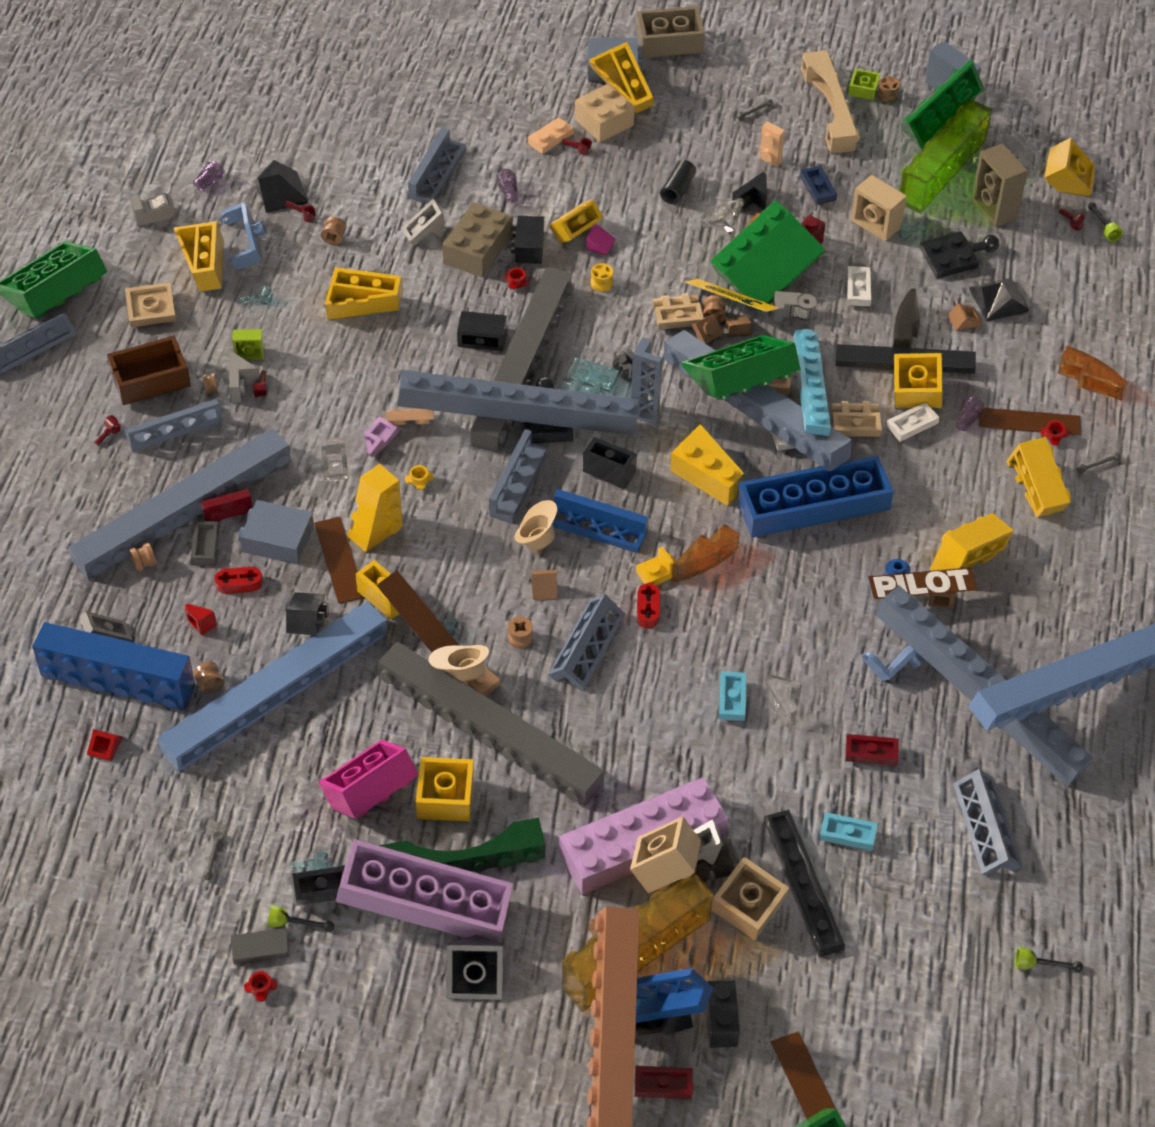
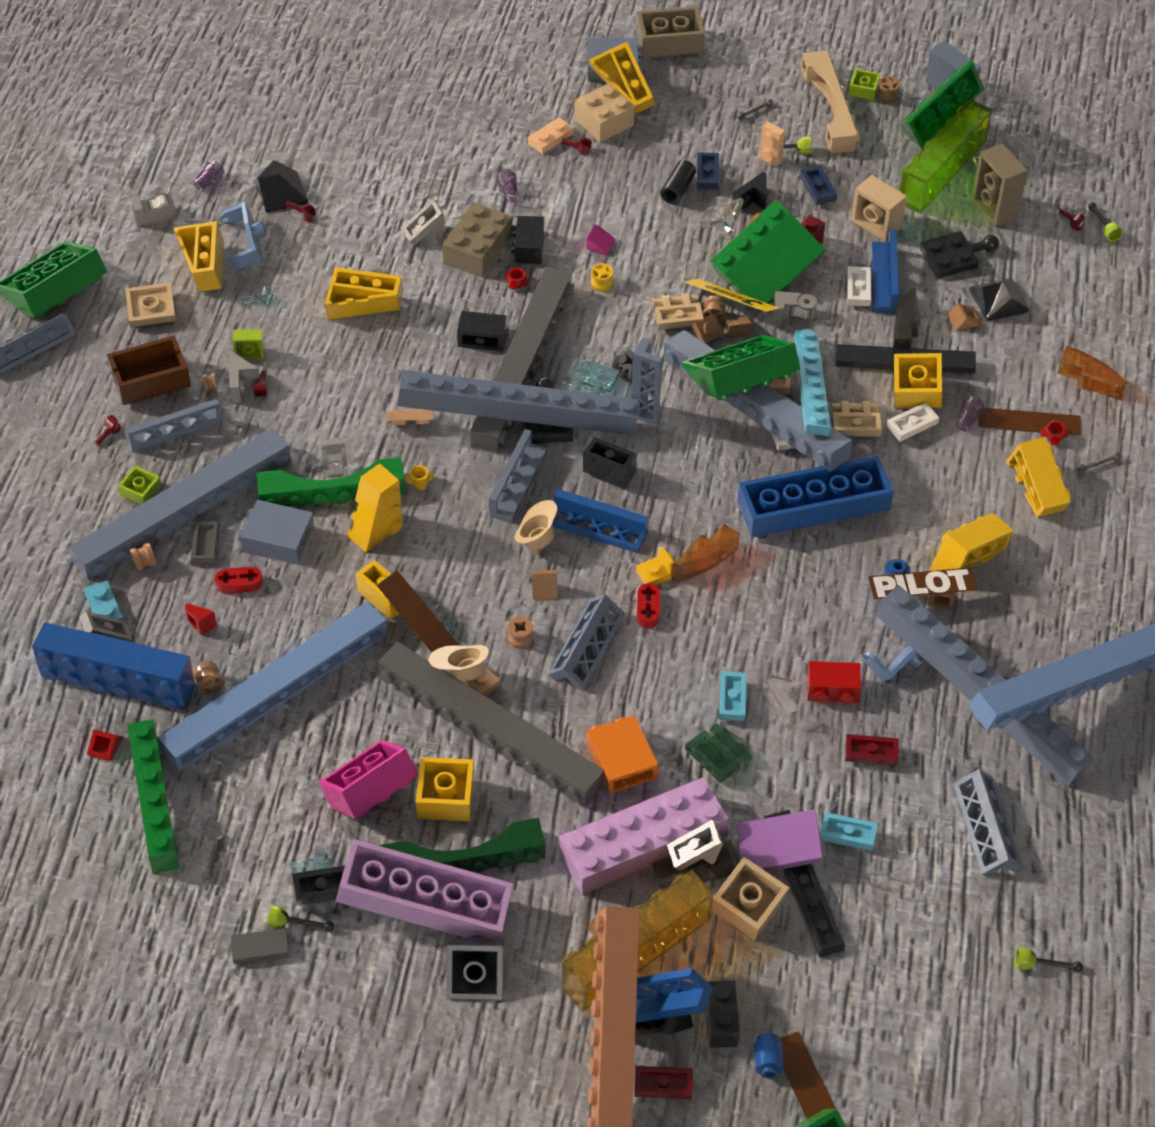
dark red plate [201,489,253,521] -> none
red plate [244,971,278,1002] -> none
black brick [286,592,329,635] -> none
reddish brown sticker [314,517,363,603] -> none
medium nougat wheel [321,217,347,245] -> none
lavender slope [364,416,399,458] -> none
sand blue fence [408,127,466,204] -> none
yellow brick [549,199,604,244] -> none
tan brick [630,816,701,894] -> none
yellow wedge [670,424,744,506] -> none
yellow slope [1045,138,1096,196] -> none
none -> medium azure plate [84,580,123,620]
none -> lime piece [118,466,162,505]
none -> green arch [127,719,180,874]
none -> green arch [257,457,405,507]
none -> orange brick [586,715,658,794]
none -> clear green plate [685,723,753,783]
none -> dark blue plate [697,152,719,189]
none -> medium lavender tile [736,809,824,872]
none -> blue brick [754,1033,784,1079]
none -> lime hinge [783,137,812,154]
none -> red brick [807,661,861,704]
none -> blue fence [871,230,899,314]

